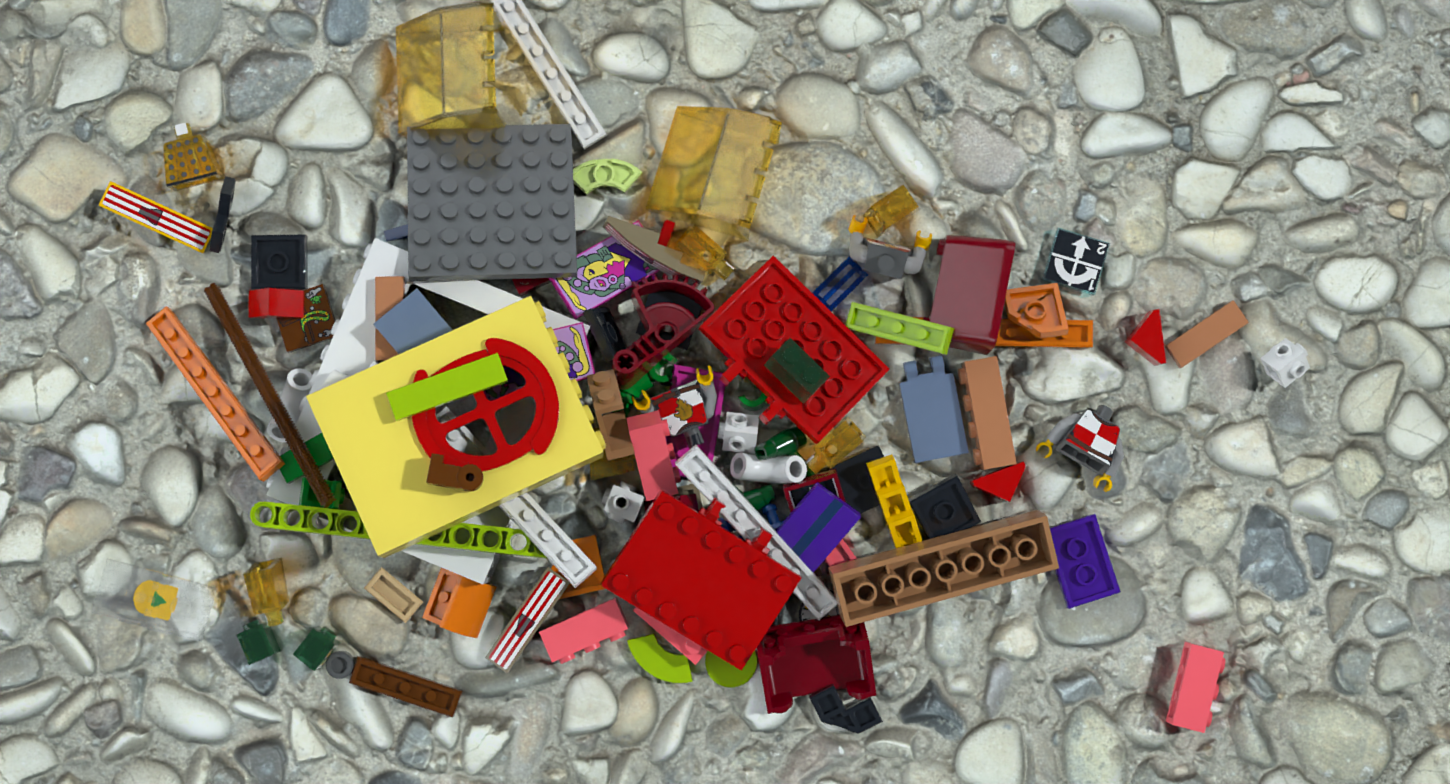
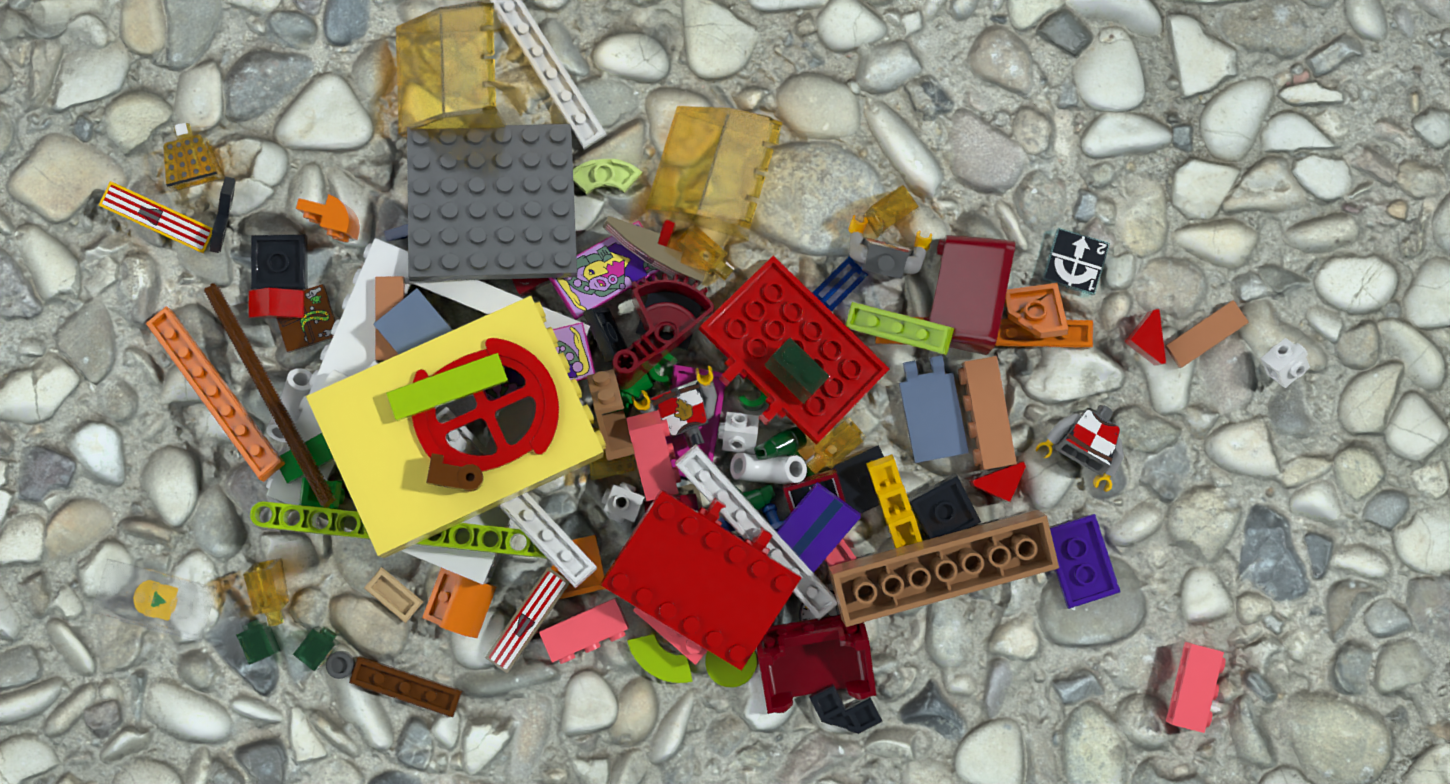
none -> orange brick [296,194,360,243]

